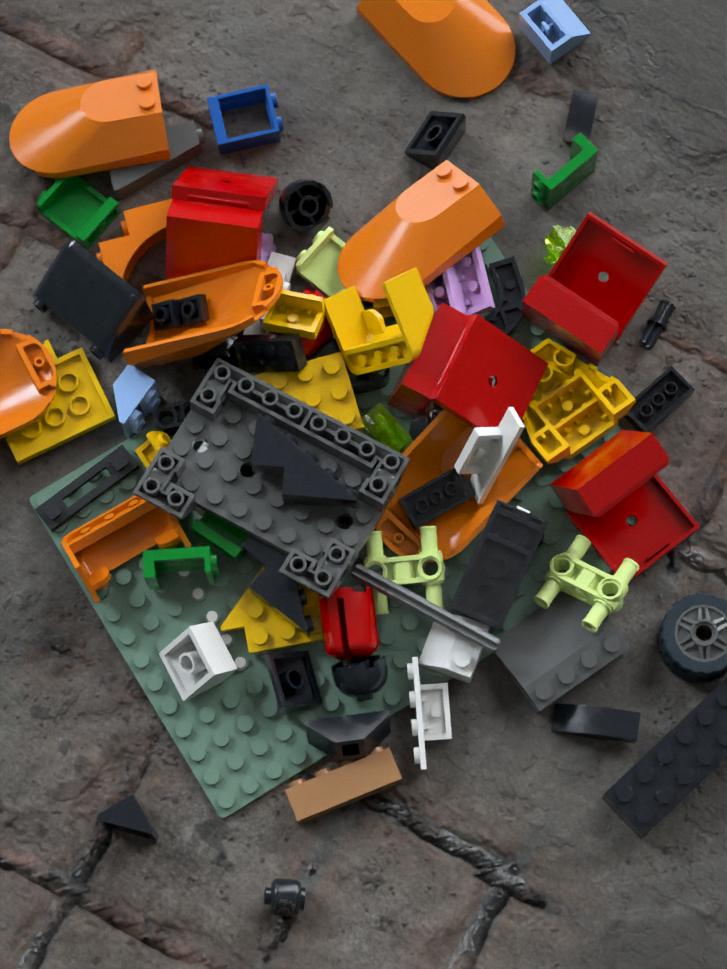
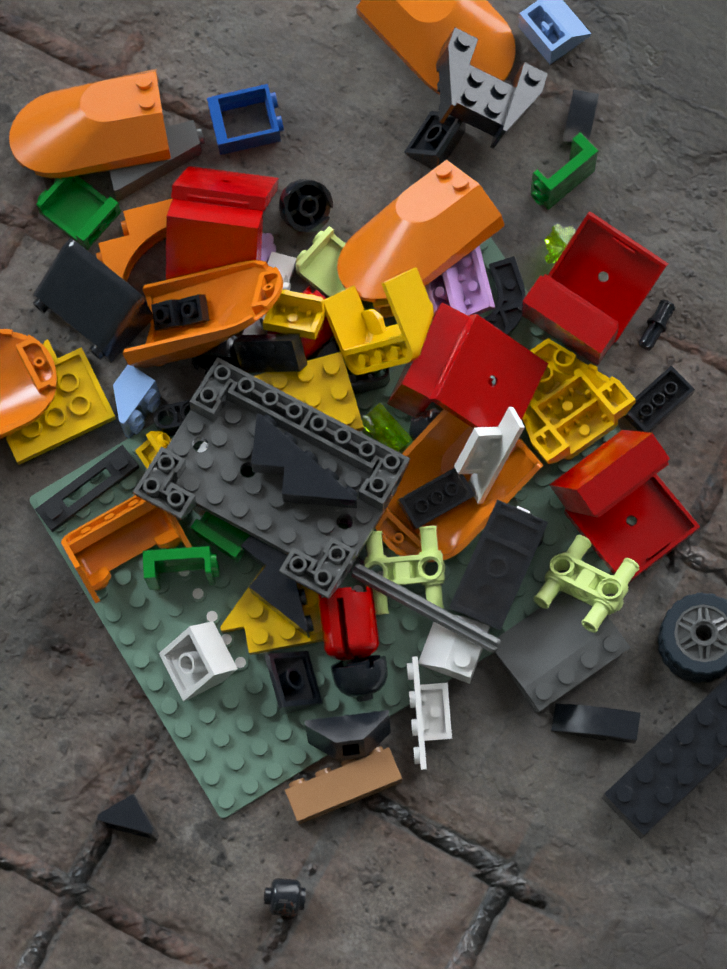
none -> wedge [436,28,548,149]

